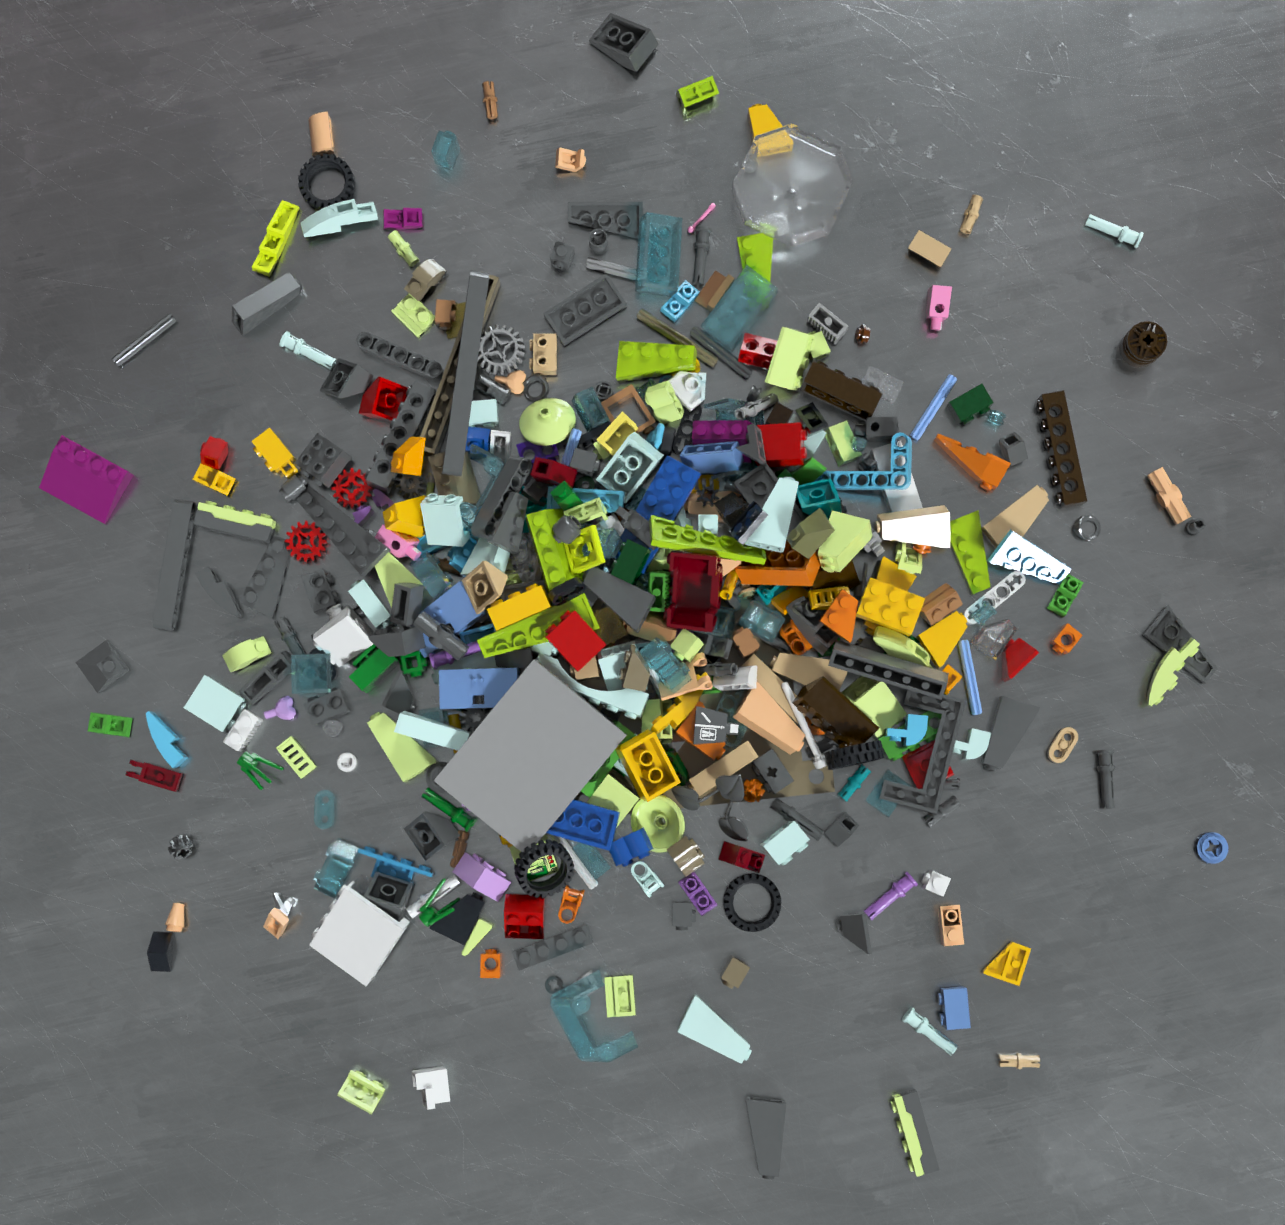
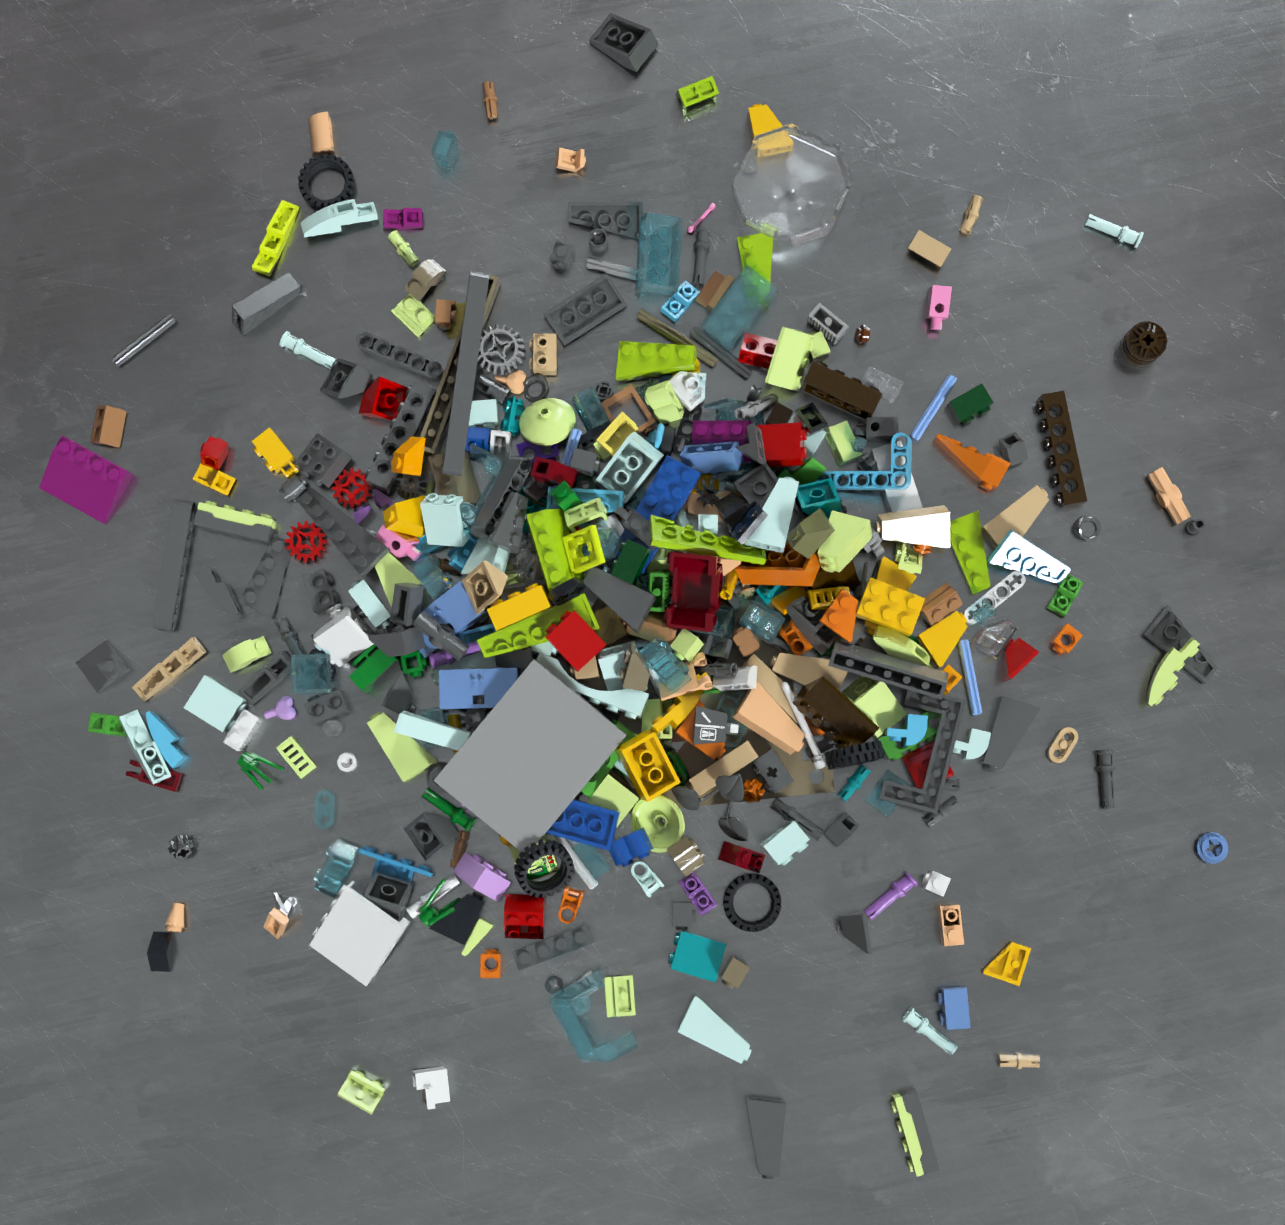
dark grey head [552,515,581,544] -> none
clear light blue bush [987,410,1006,425] -> none
none -> medium nougat panel [90,405,126,448]
none -> light aqua slope [119,710,171,784]
none -> tan slope [132,637,207,702]
none -> teal hinge [500,396,524,438]
none -> teal brick [668,930,727,983]

